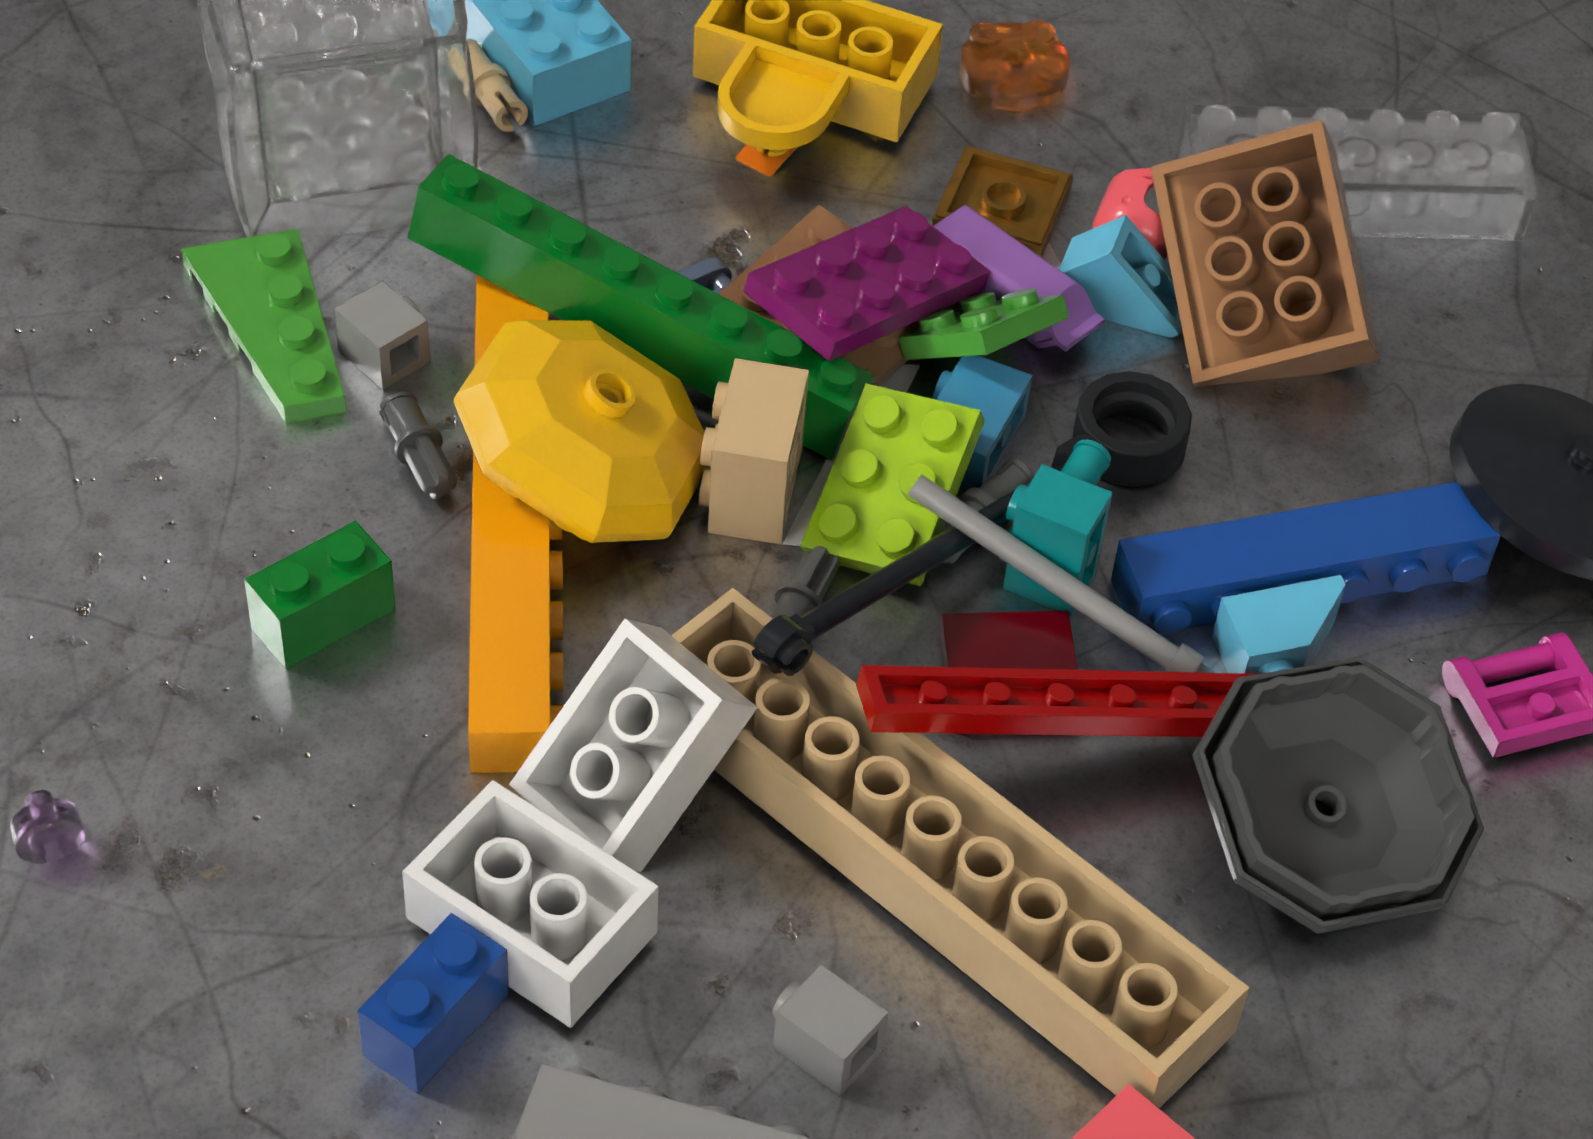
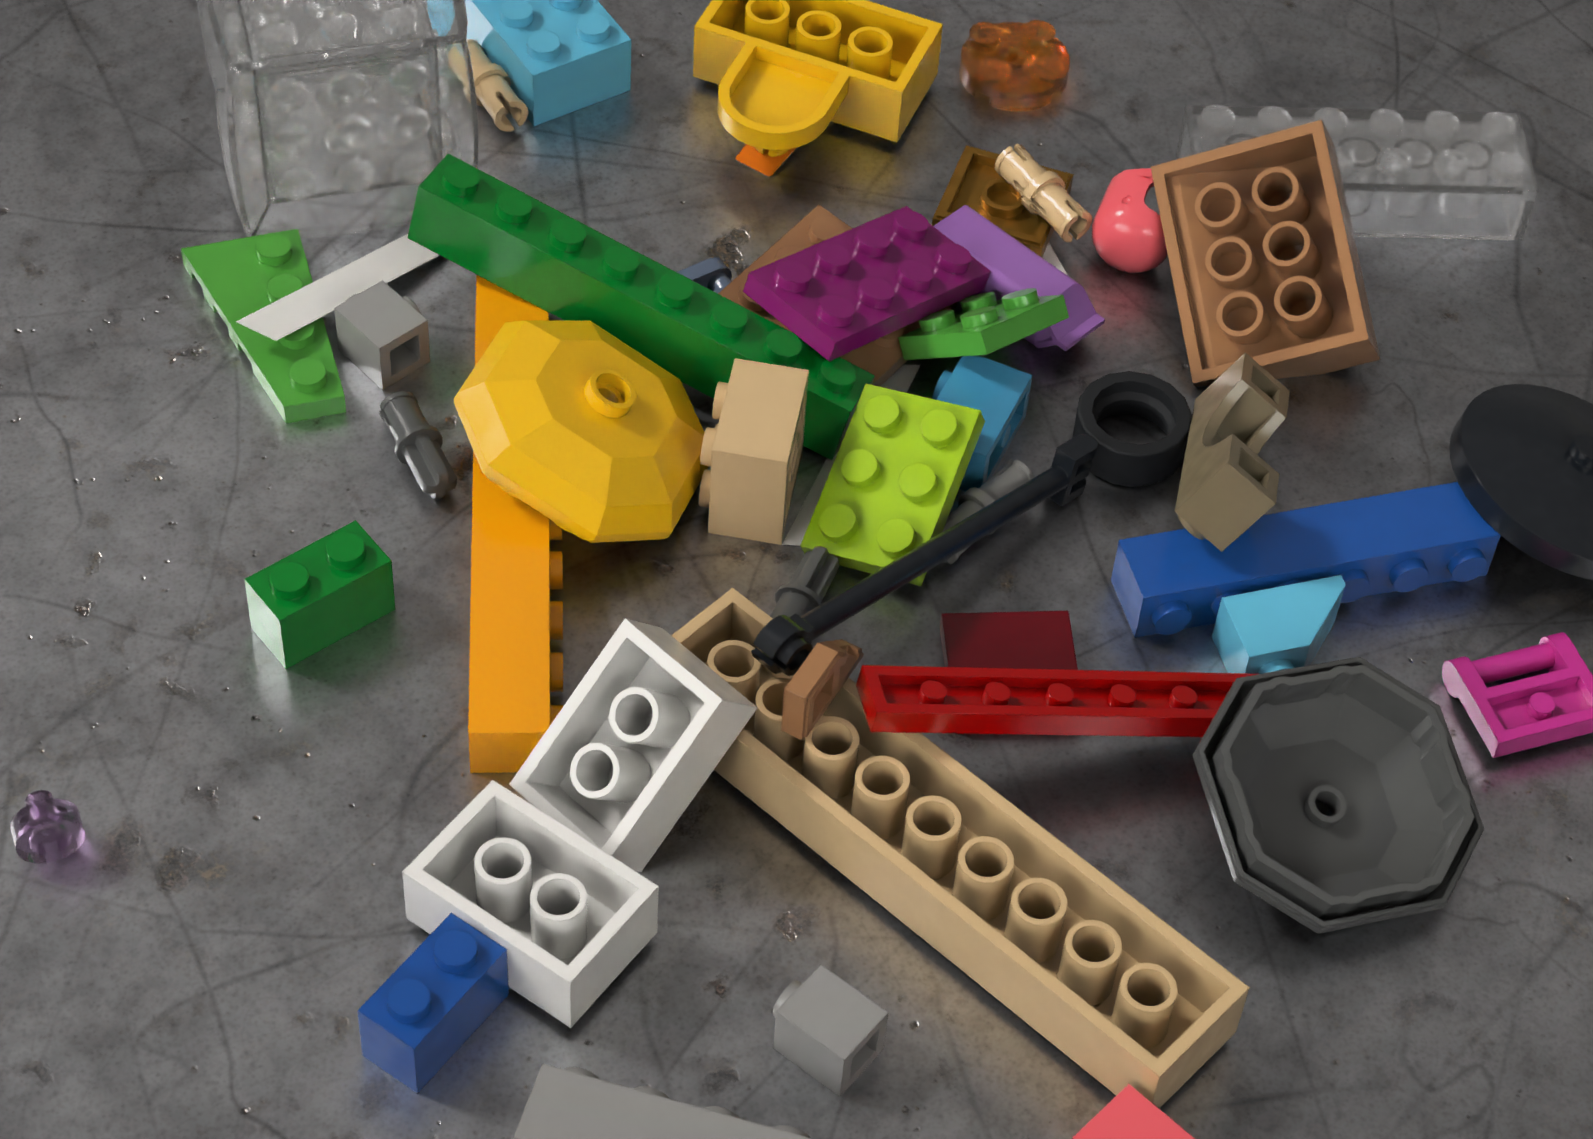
light grey bar [908,474,1216,673] -> none
teal brick [999,439,1113,617] -> none
medium azure slope [1059,215,1182,338] -> none
none -> white sticker [236,234,440,341]
none -> medium nougat tile [781,639,864,740]
none -> tan pin [995,144,1092,243]
none -> dark tan arch [1174,352,1290,552]

